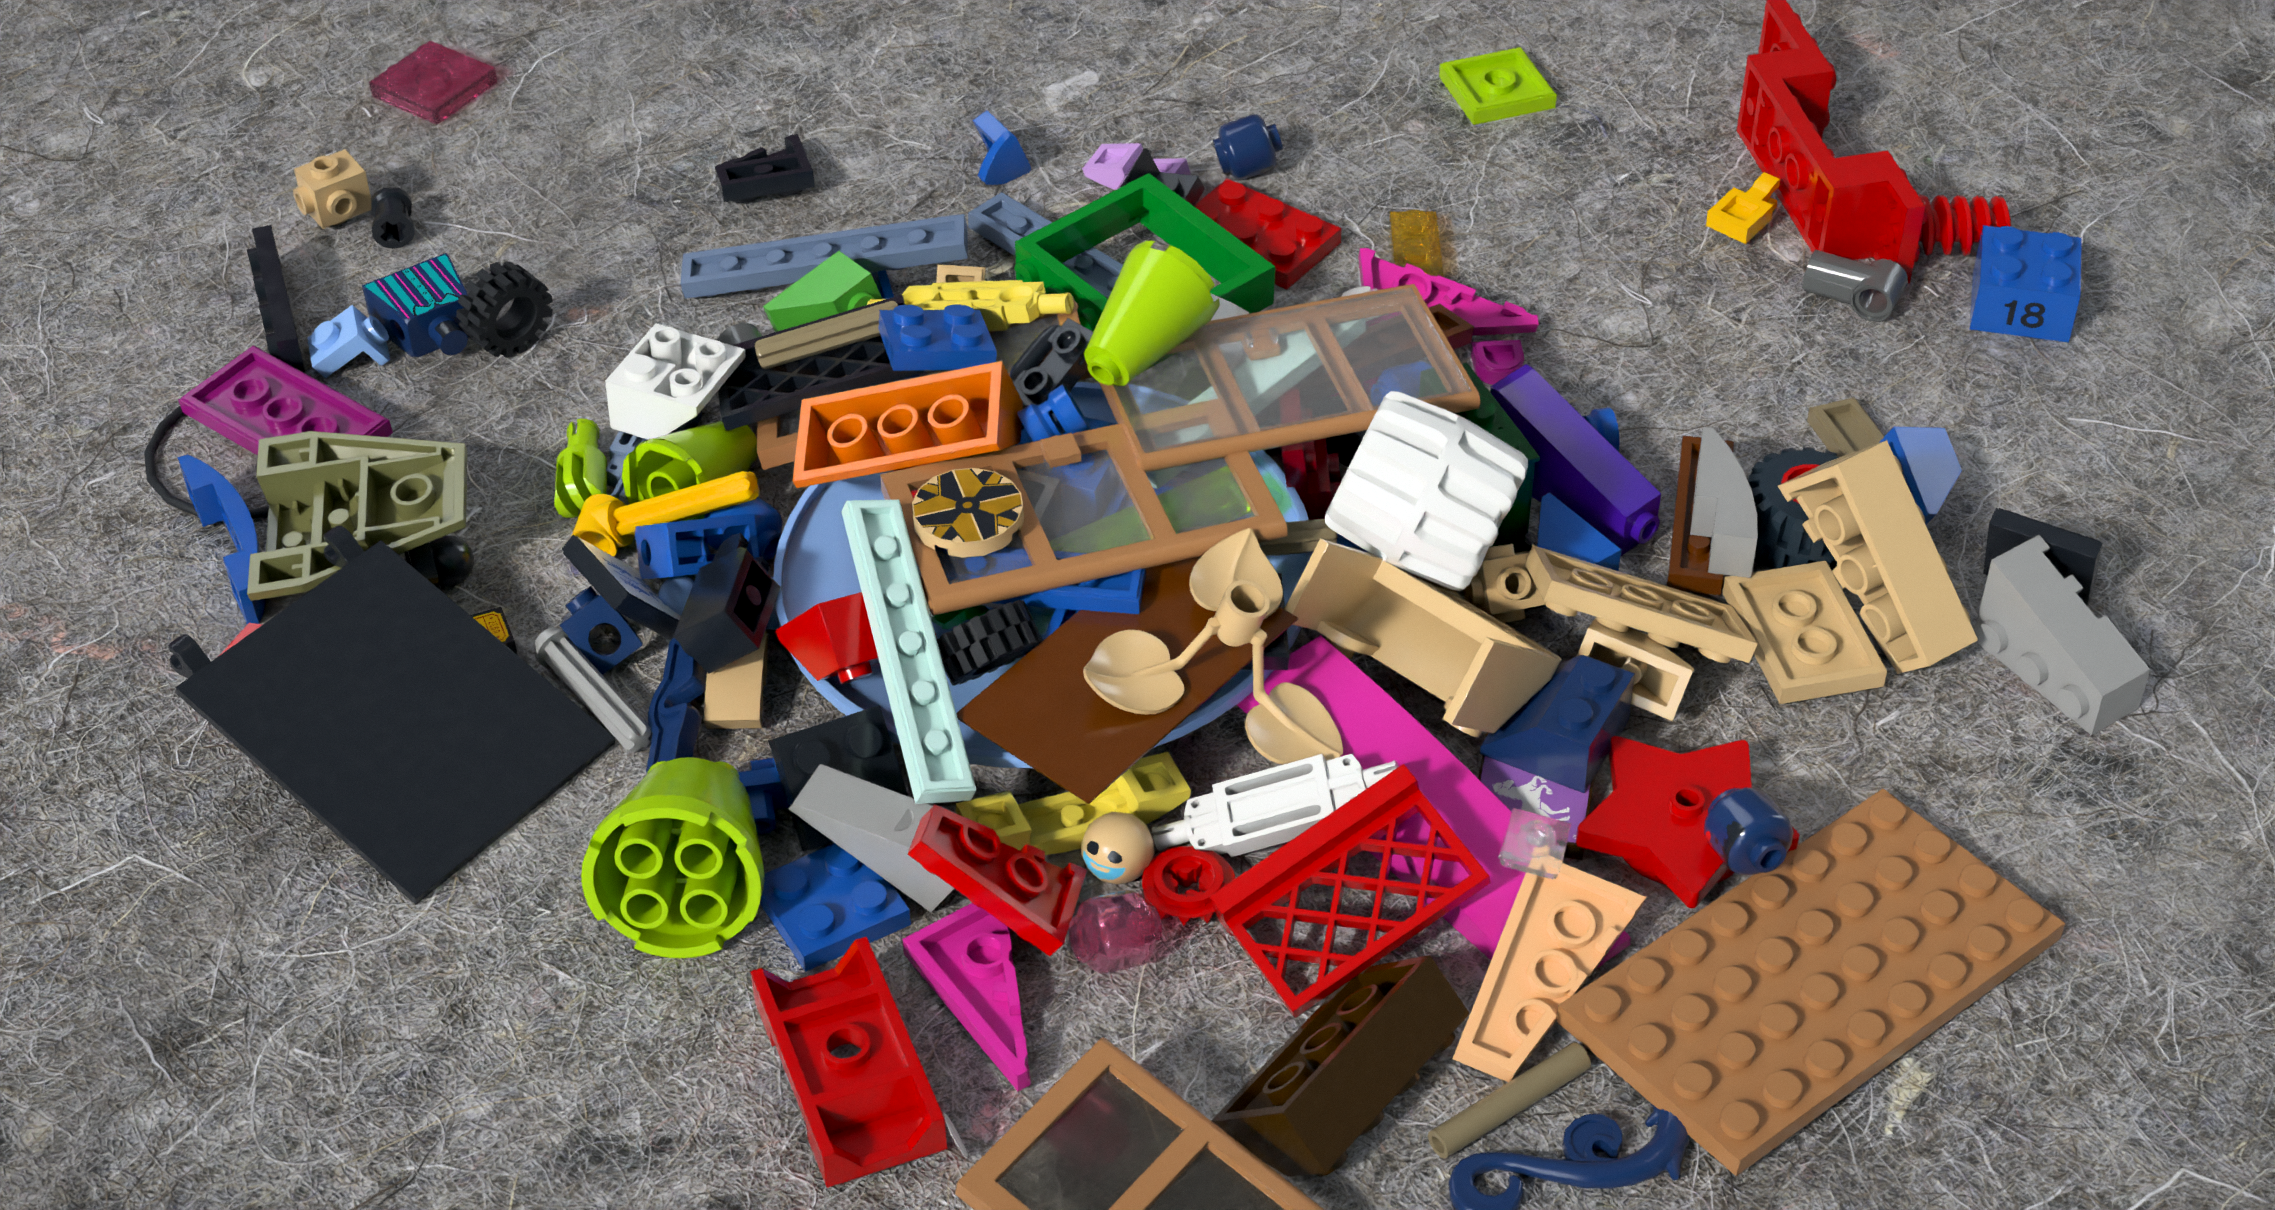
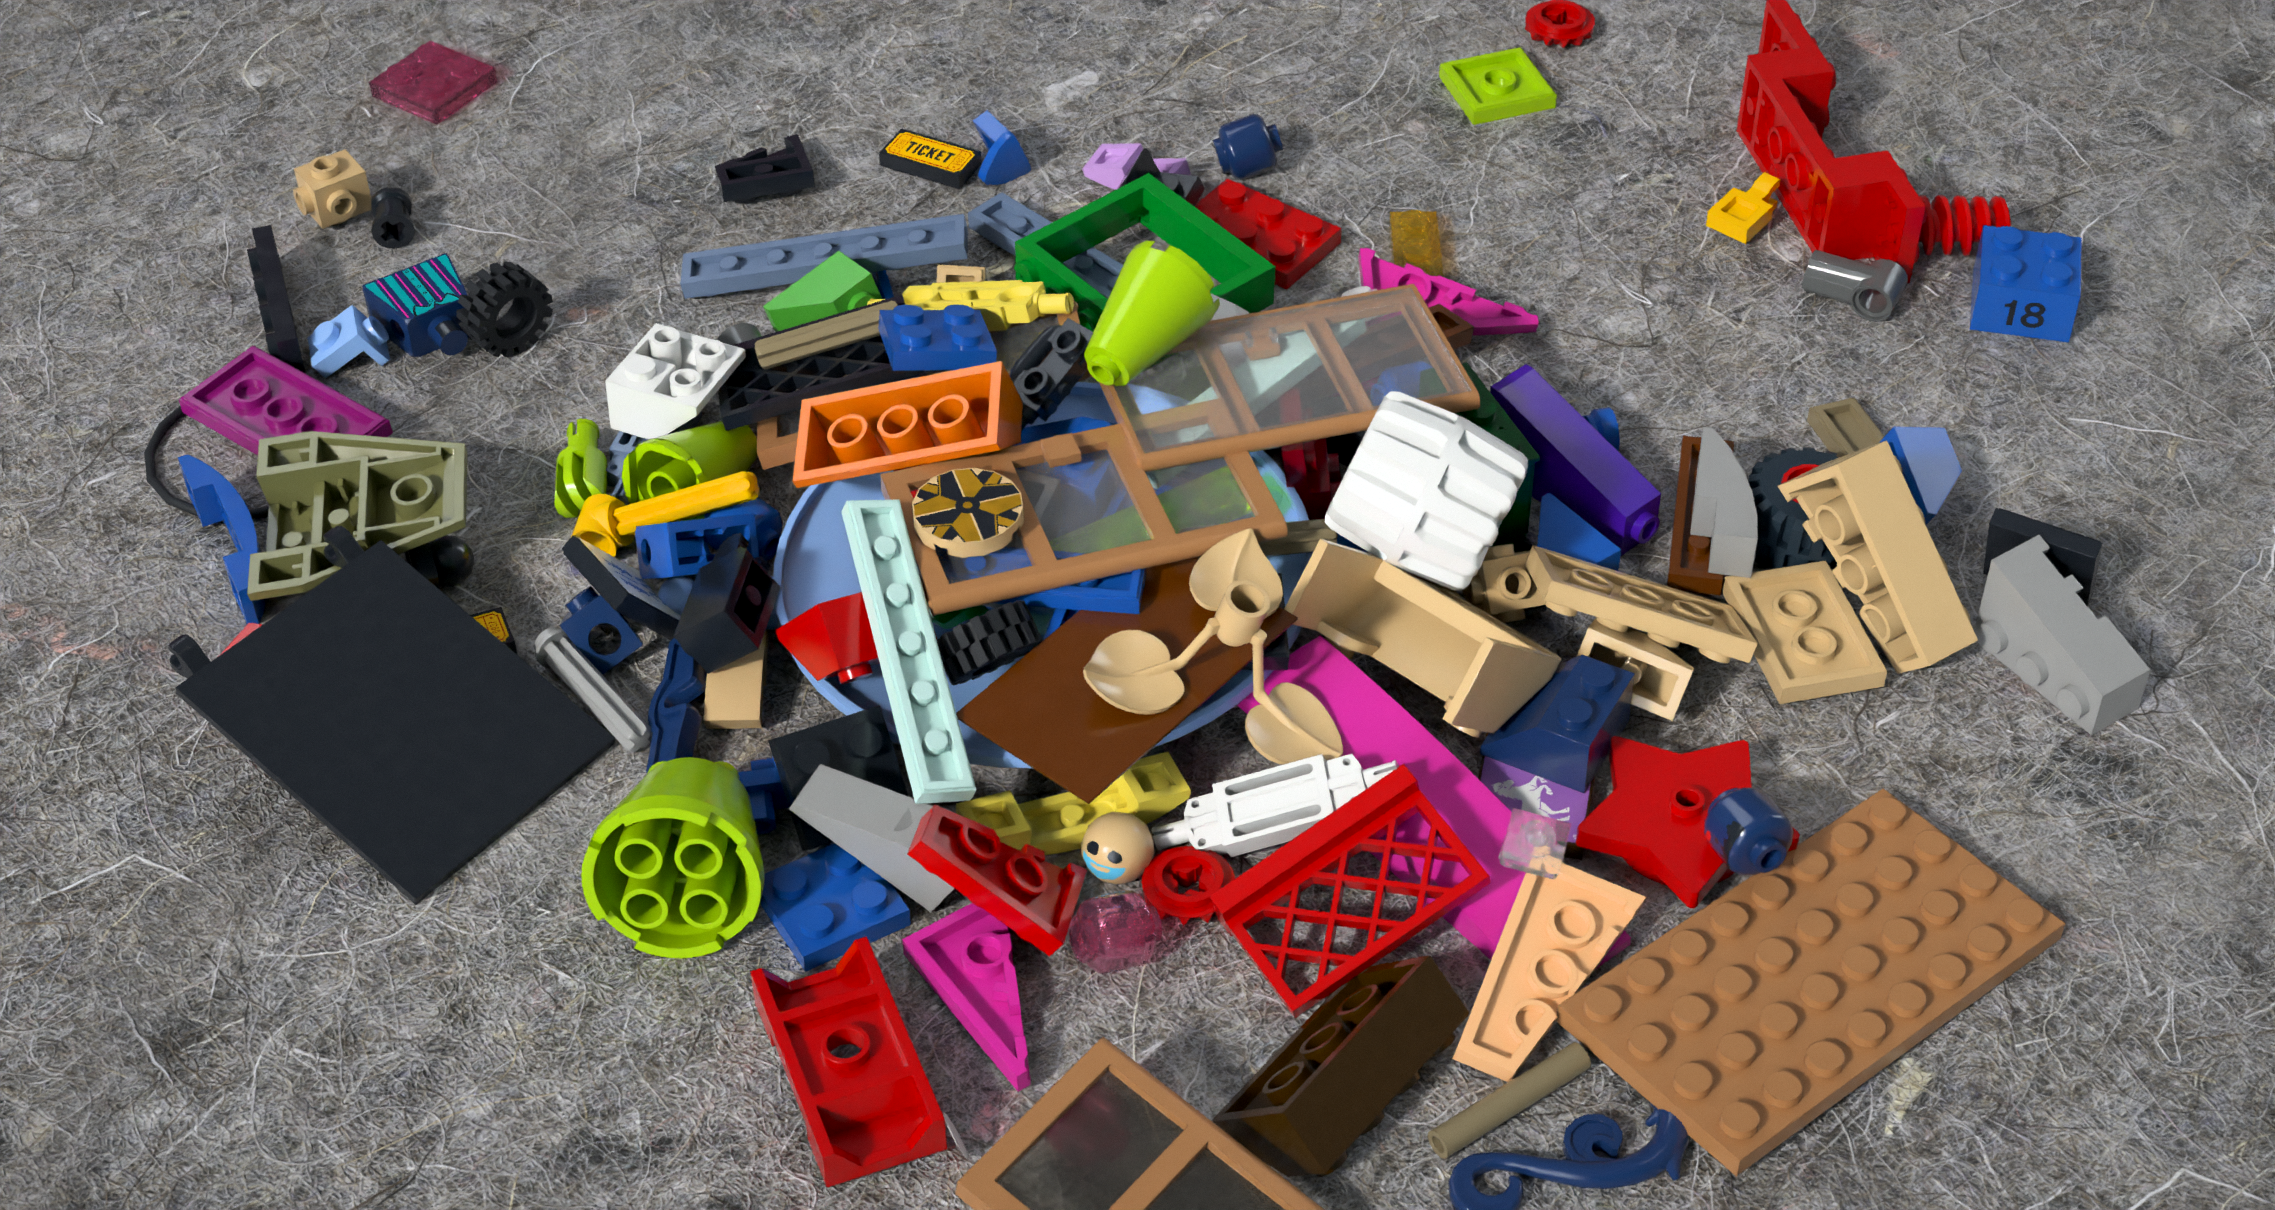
blue wheel [1017,384,1091,442] -> none
magenta tile [1471,340,1524,385] -> none
none -> tile [879,128,982,189]
none -> red gear [1525,0,1595,48]

